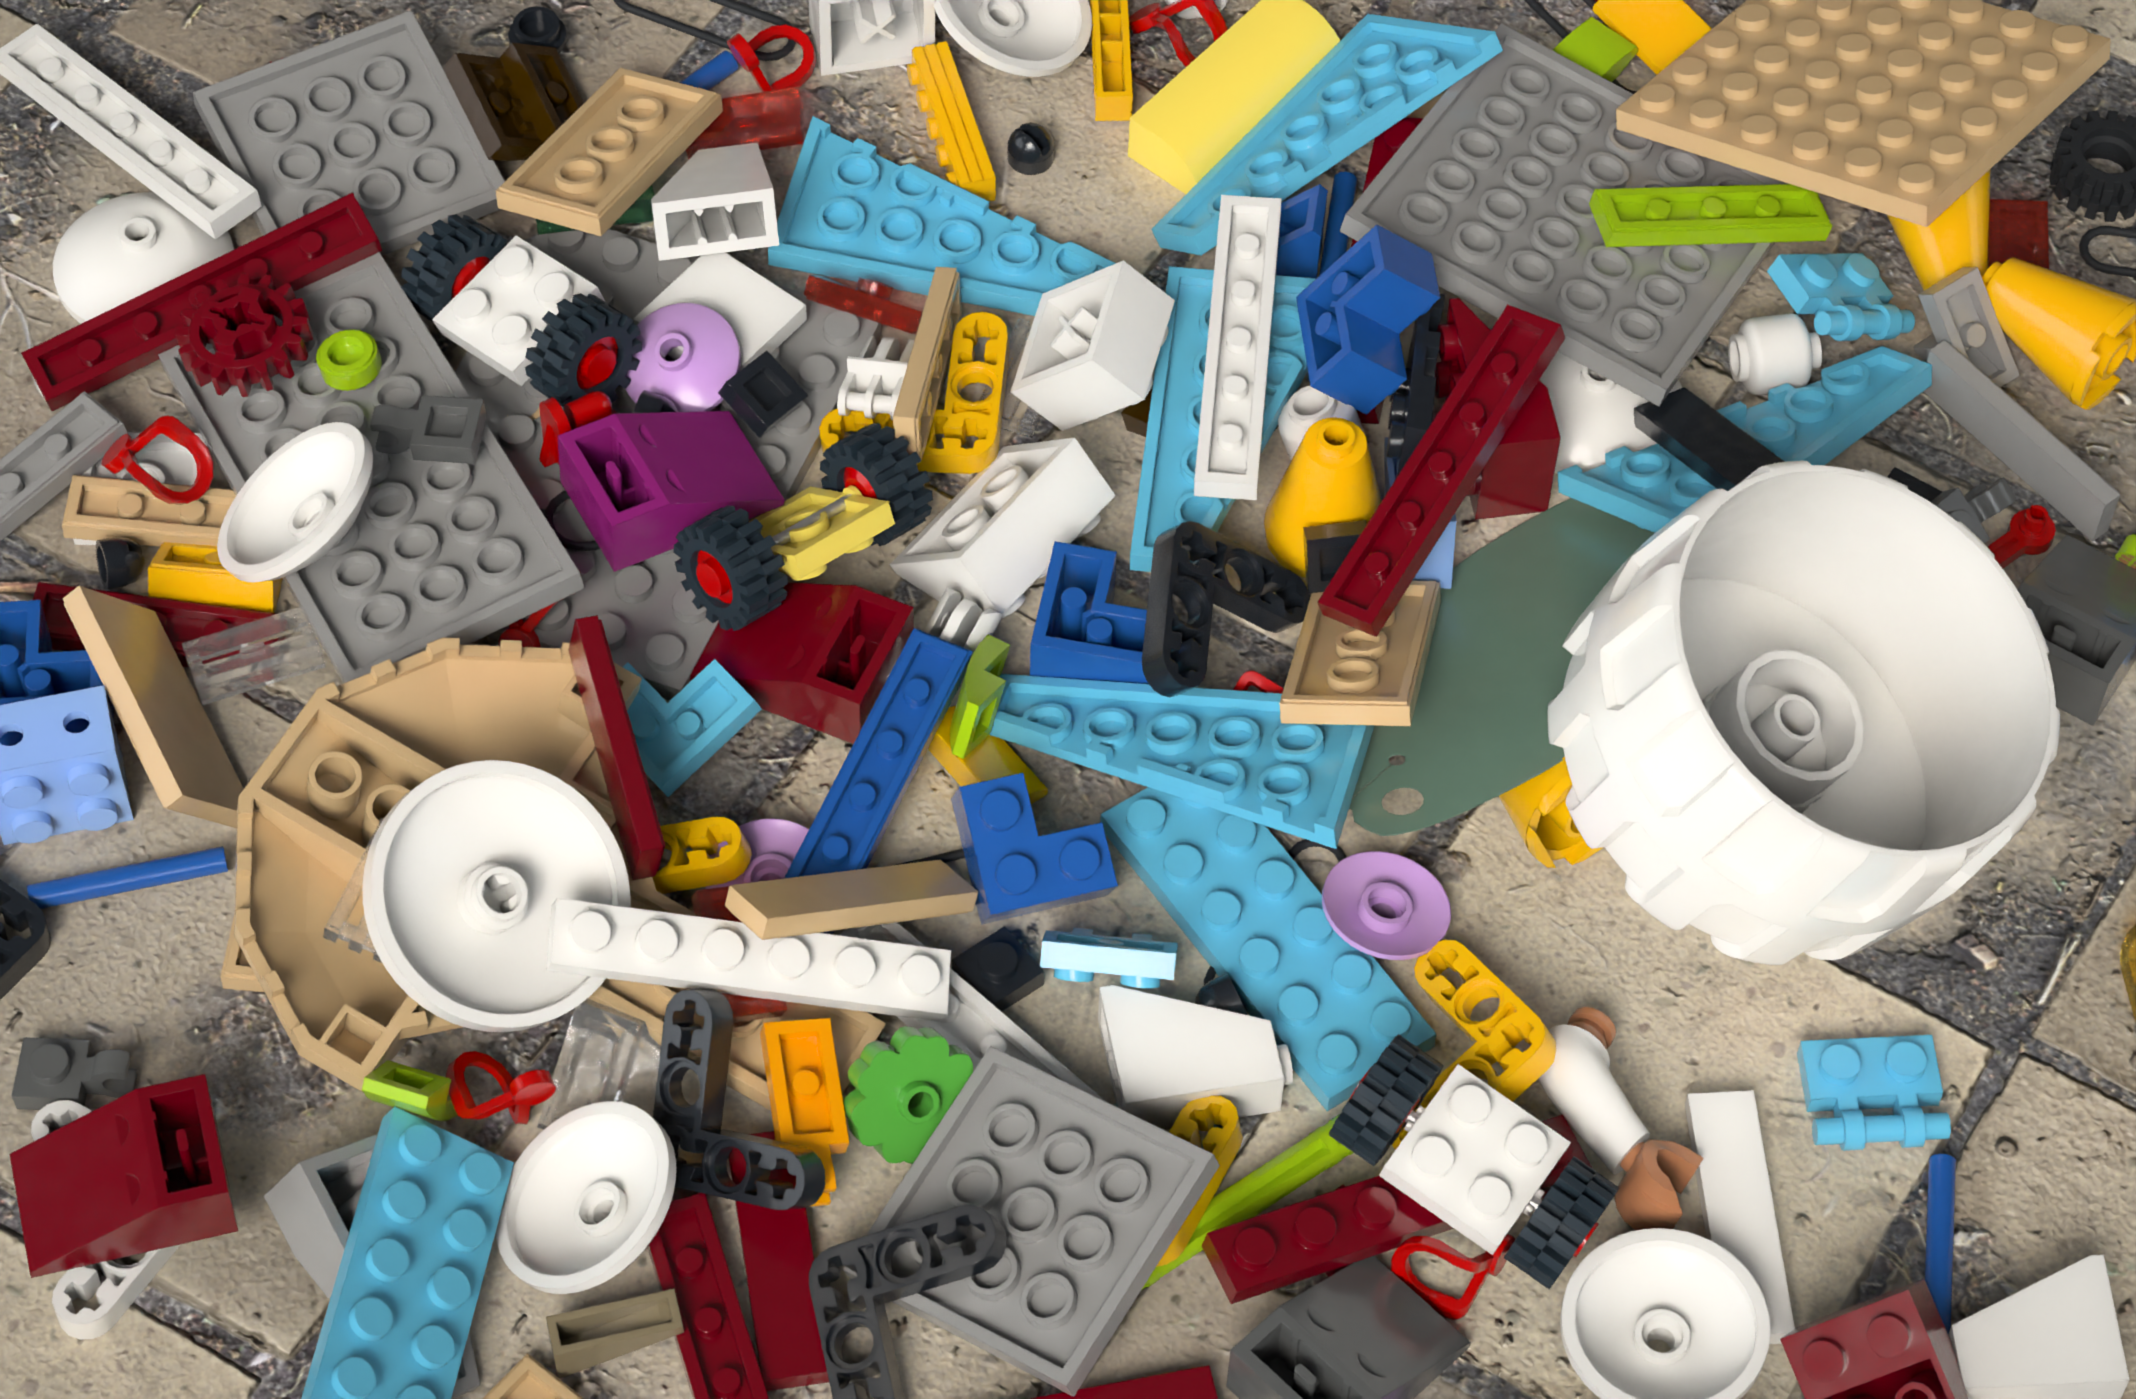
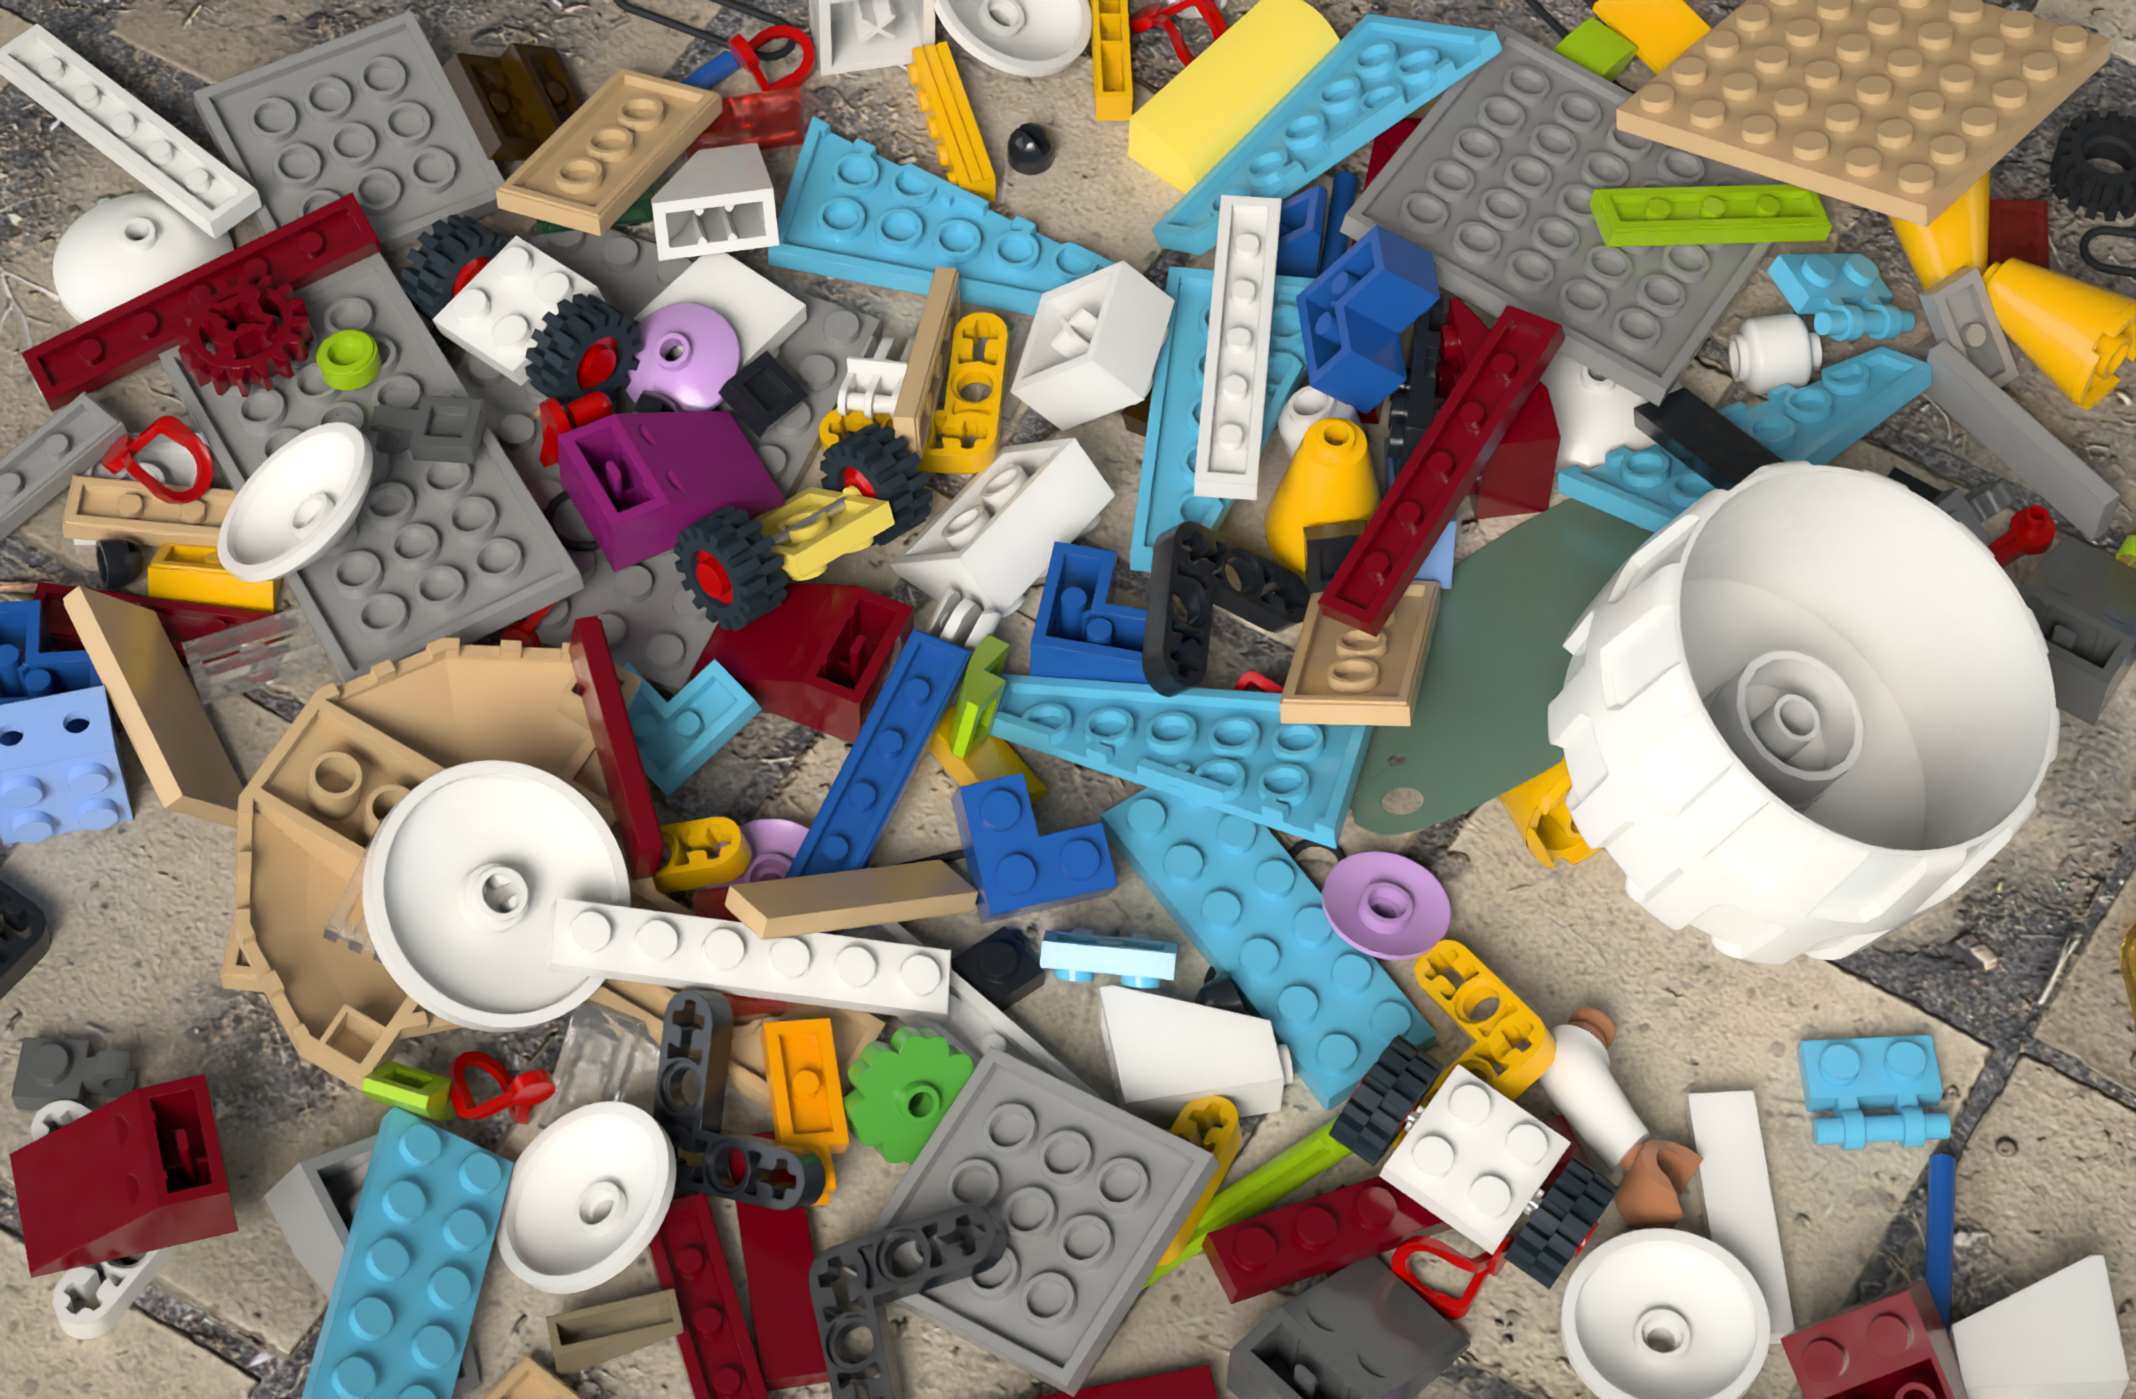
blue bar [27,846,228,909] -> none
black plate [508,6,567,53] -> none
clear red plate [803,275,924,334] -> none

